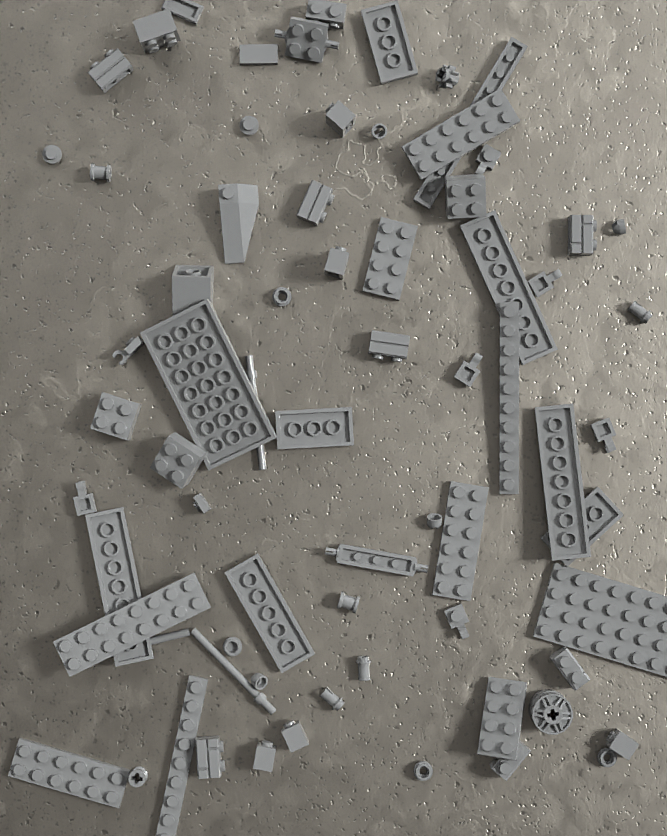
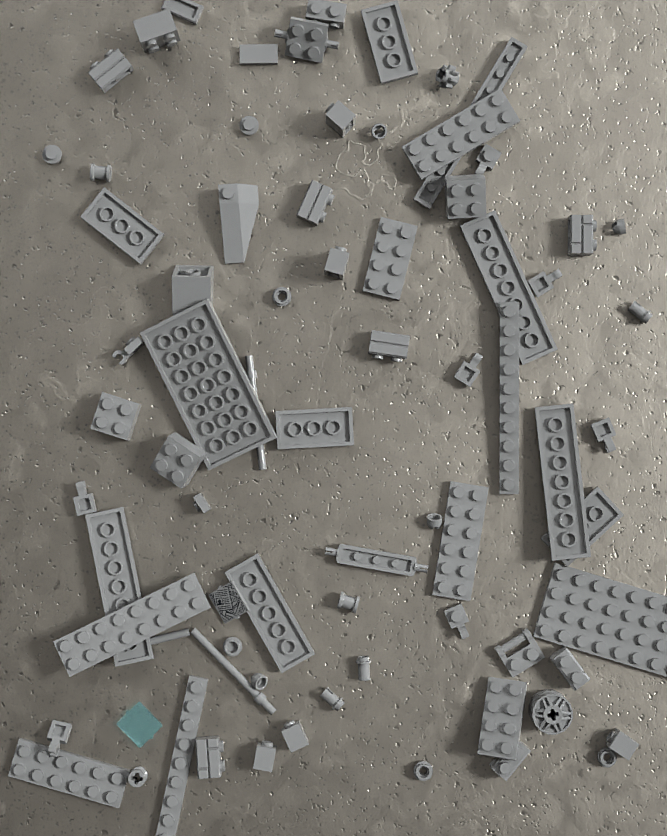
none -> light grey plate [47,720,72,757]
none -> light grey plate [81,187,165,264]
none -> clear light blue piece [117,701,163,748]
none -> light grey piece [208,581,250,624]
none -> light grey plate [495,628,545,677]

